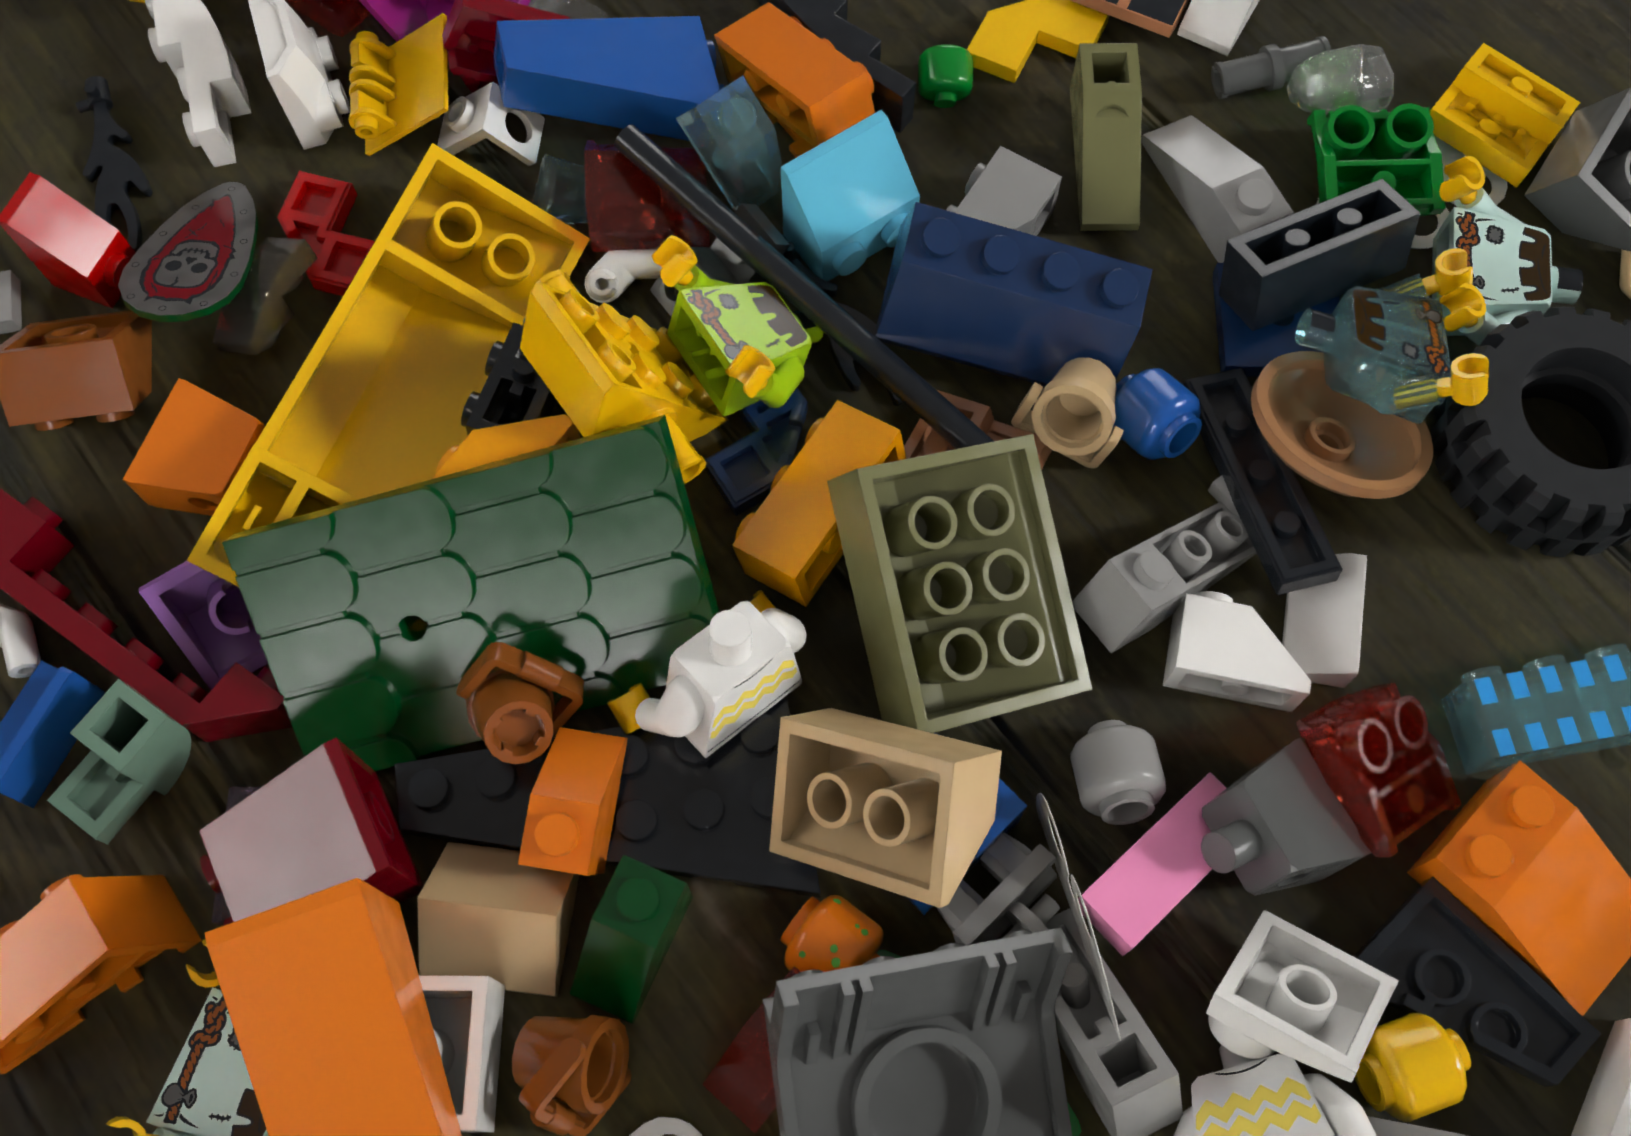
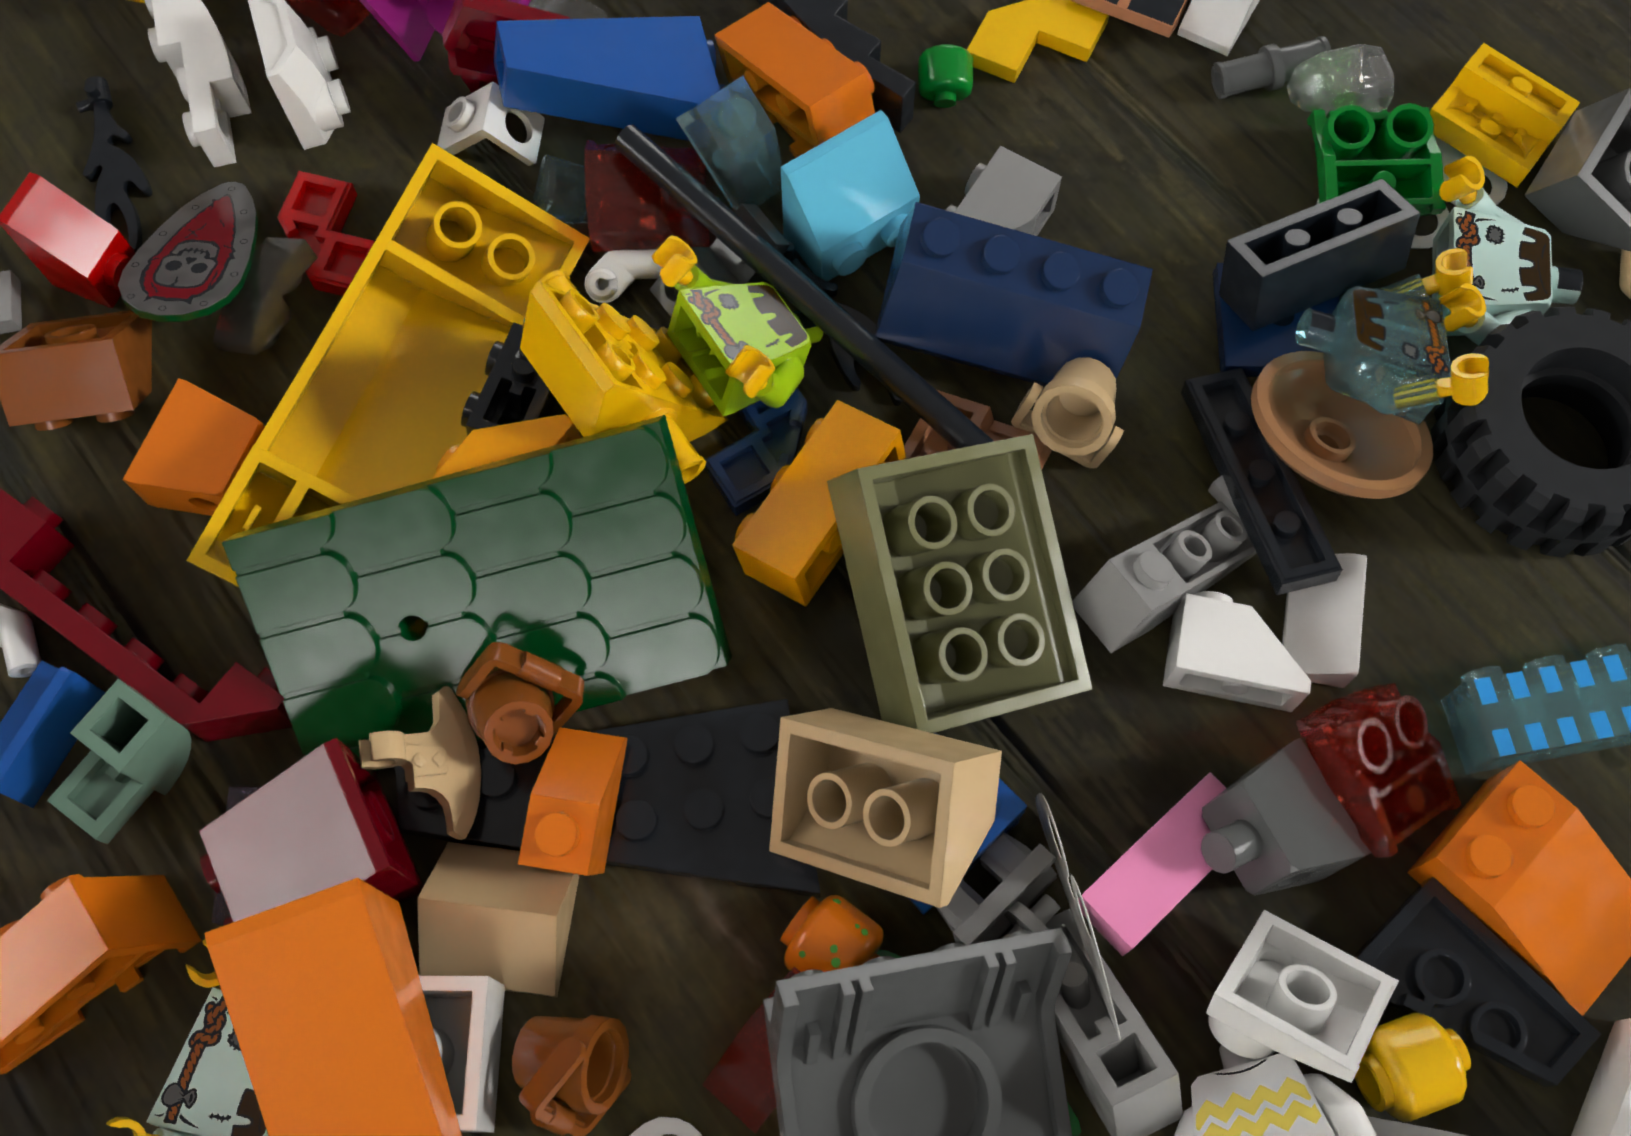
medium lavender slope [139,561,268,690] -> none
yellow hinge [349,13,449,156] -> none
dark green slope [570,854,693,1024] -> none
white torso [607,590,807,759] -> none
olive slope [1070,43,1142,231] -> none
light grey head [1070,720,1166,825] -> none
blue head [1113,368,1202,460] -> none
light grey slope [1141,115,1294,263] -> none
none -> tan piece [359,686,481,840]

